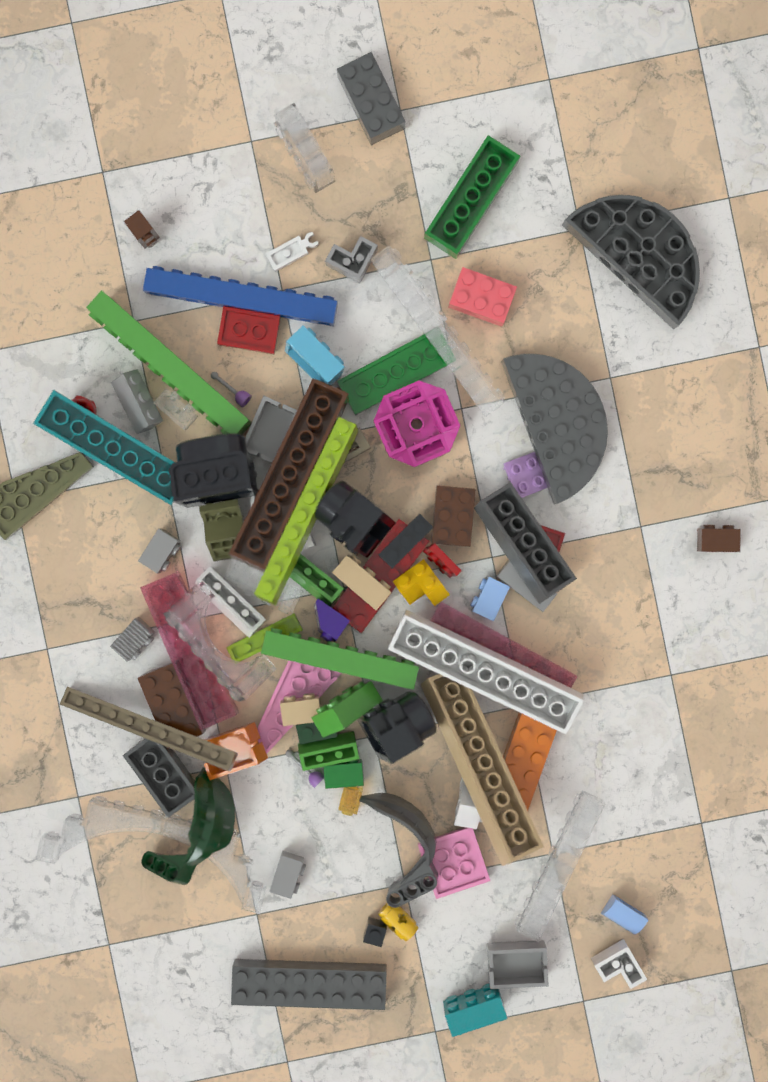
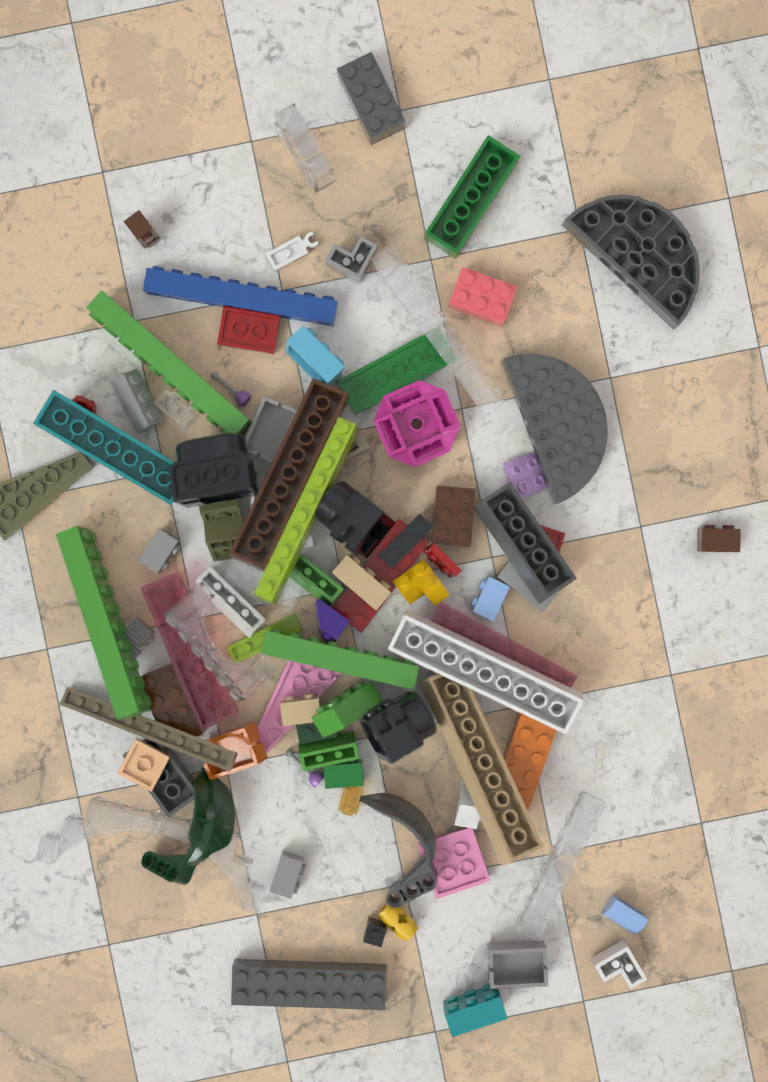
none -> bright green brick [56,526,151,720]
none -> light nougat plate [117,738,171,792]

